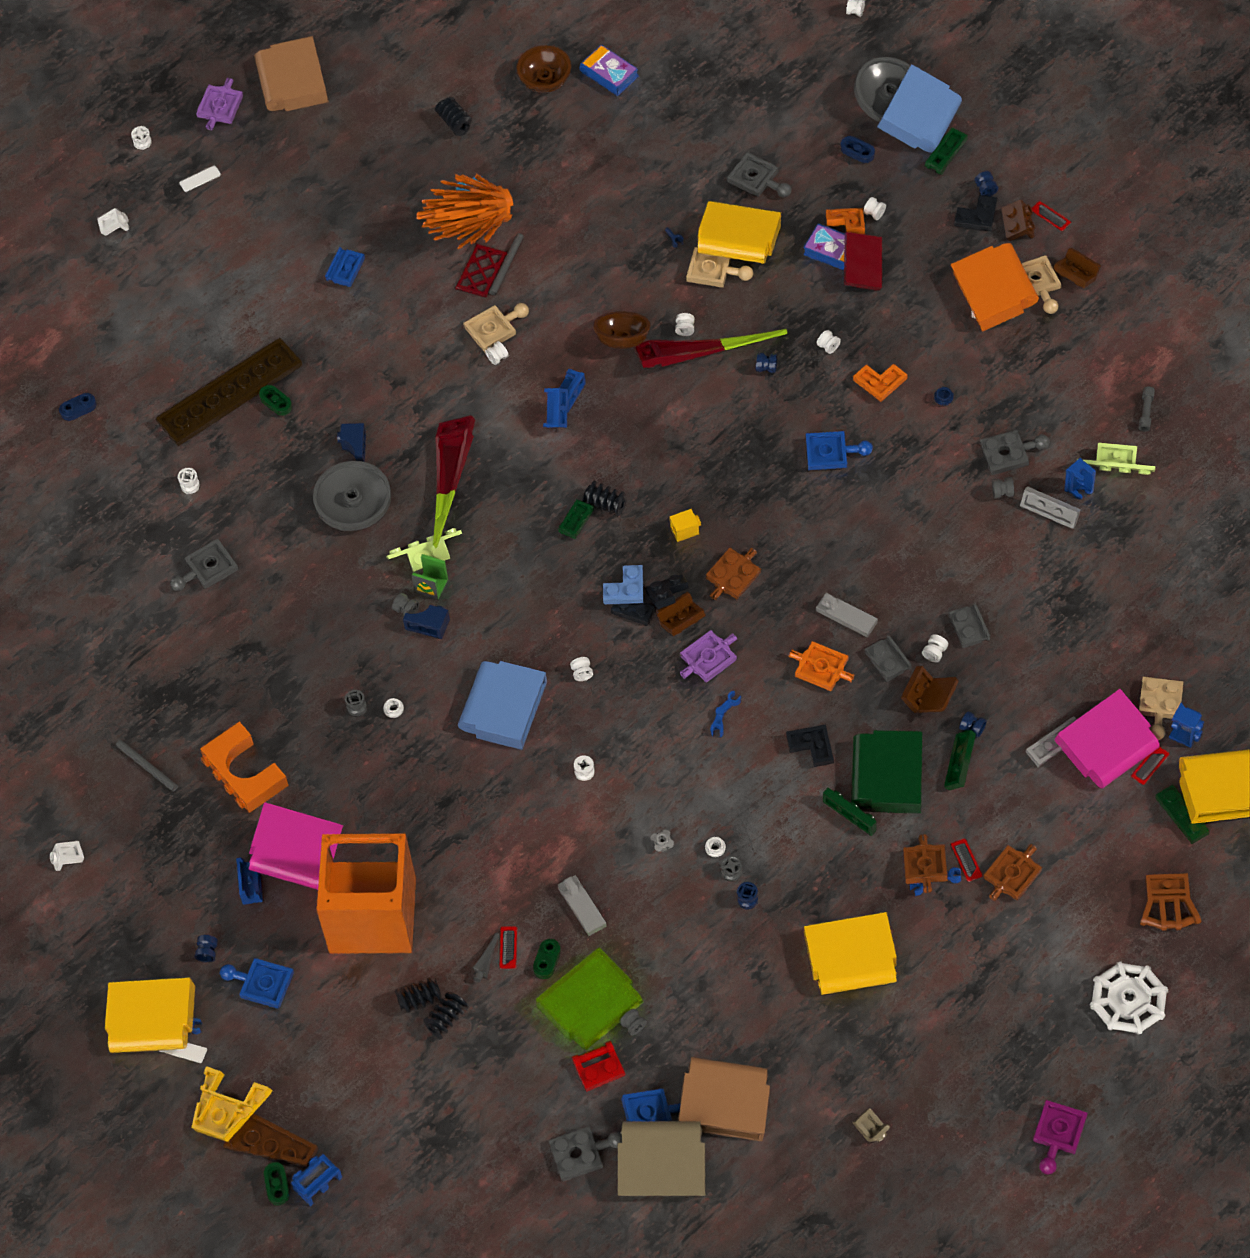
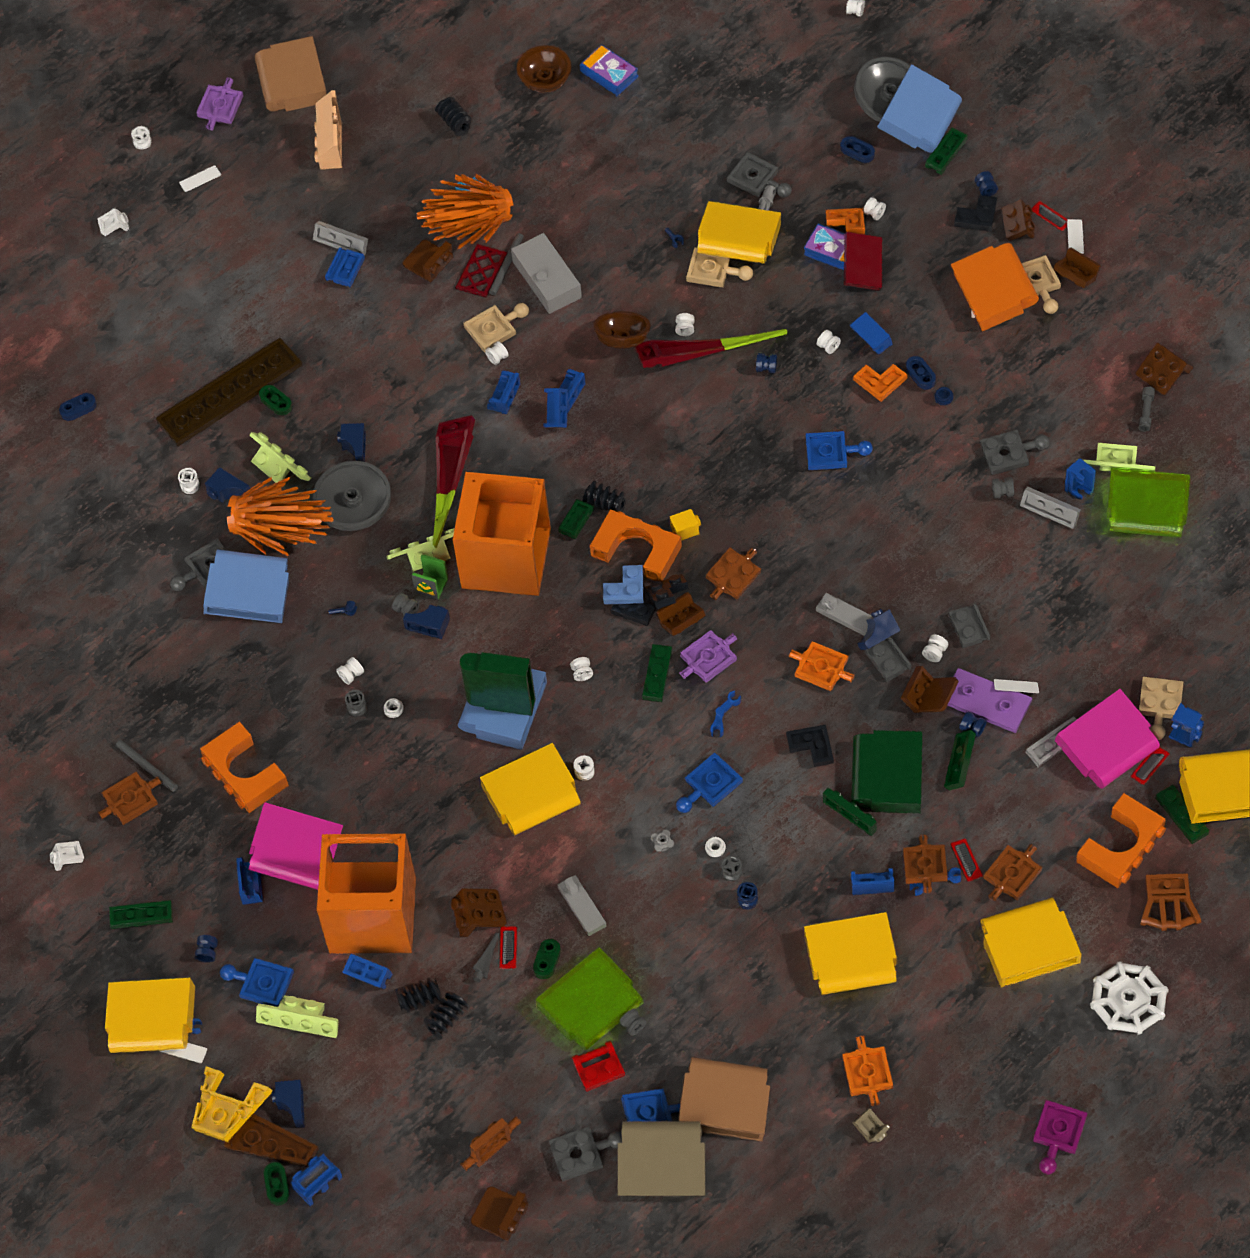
none -> dark orange plate [98,772,161,825]
none -> dark green plate [109,900,173,929]
none -> medium blue piece [203,549,289,623]
none -> dark blue arch [205,467,250,503]
none -> orange plant [227,477,334,556]
none -> yellowish green bracket [250,432,311,483]
none -> yellowish green bracket [256,995,338,1038]
none -> dark blue arch [272,1080,305,1128]
none -> light grey hinge [313,221,368,256]
none -> light nougat wedge [315,90,342,169]
none -> dark blue hand [328,601,357,616]
none -> white wheel [336,657,364,685]
none -> blue hinge [342,954,393,989]
none -> reddish brown bracket [403,240,454,282]
none -> reddish brown bracket [451,888,507,937]
none -> orange piece [453,472,551,596]
none -> dark green piece [460,652,536,716]
none -> dark orange plate [461,1116,521,1171]
none -> reddish brown bracket [471,1186,529,1241]
none -> yellow piece [480,743,581,836]
none -> blue hinge [487,371,520,414]
none -> light grey brick [511,233,582,314]
none -> orange arch [590,509,682,581]
none -> dark green plate [642,644,672,702]
none -> blue plate [676,753,743,813]
none -> light grey axle [758,185,777,210]
none -> orange plate [842,1036,893,1106]
none -> blue hinge [850,312,893,354]
none -> blue hinge [851,868,894,895]
none -> dark blue arch [857,608,901,650]
none -> dark blue plate [906,356,936,390]
none -> medium lavender plate [947,668,1032,733]
none -> yellow piece [981,897,1082,987]
none -> white sticker [994,679,1039,693]
none -> white sticker [1067,219,1084,254]
none -> orange arch [1076,793,1166,888]
none -> clear neon green piece [1107,468,1190,538]
none -> reddish brown bracket [1135,342,1193,395]

